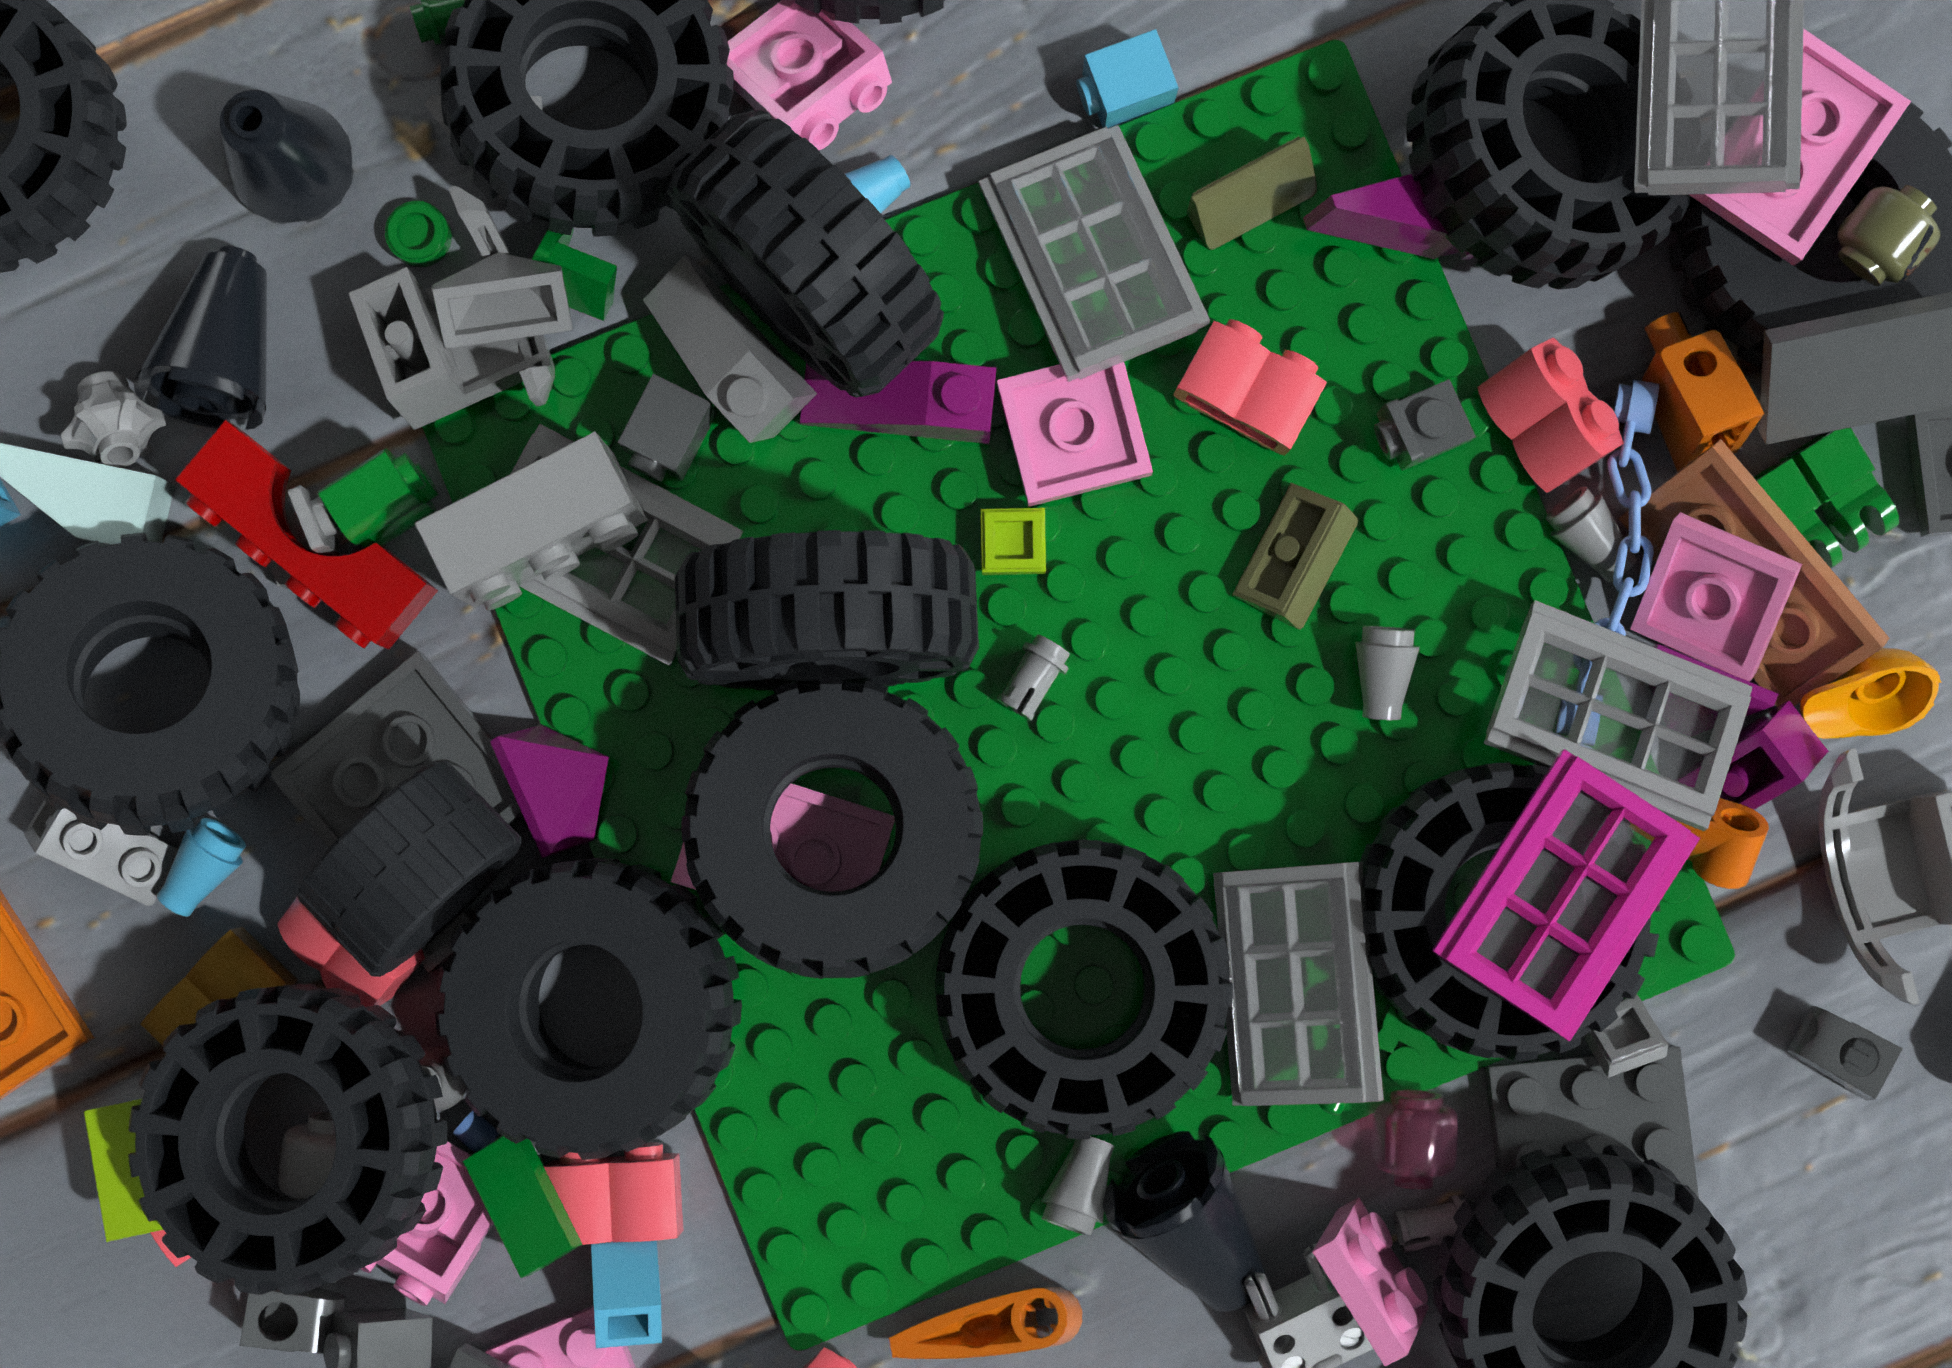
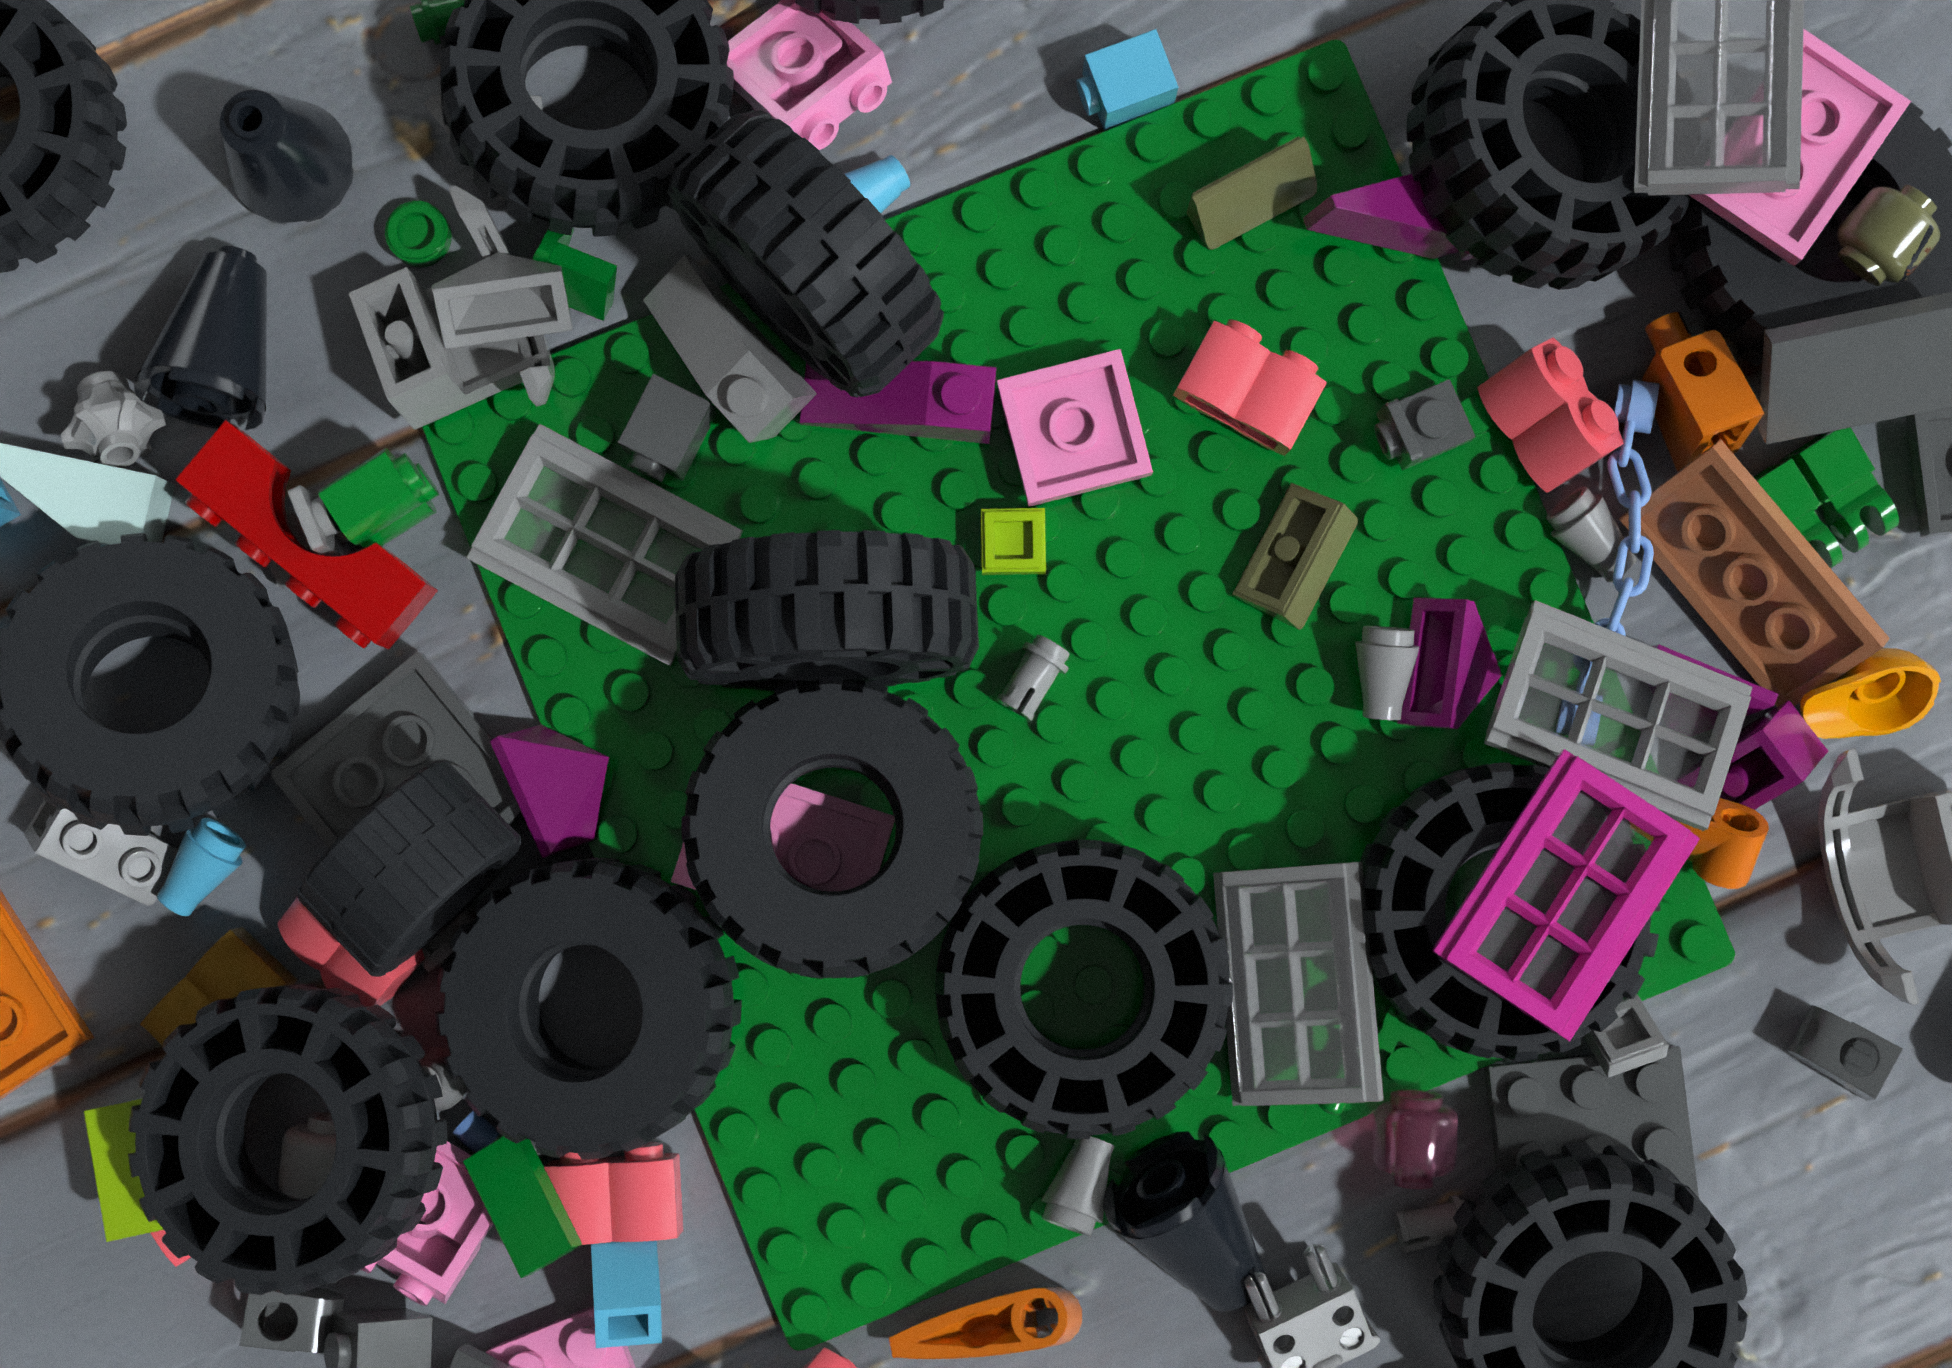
light grey brick [415,432,648,610] -> none
clear piece [979,125,1210,382] -> none
bright pink plate [1312,1197,1429,1367] -> none
bright pink plate [1630,512,1803,682] -> none
none -> magenta slope [1397,598,1502,729]

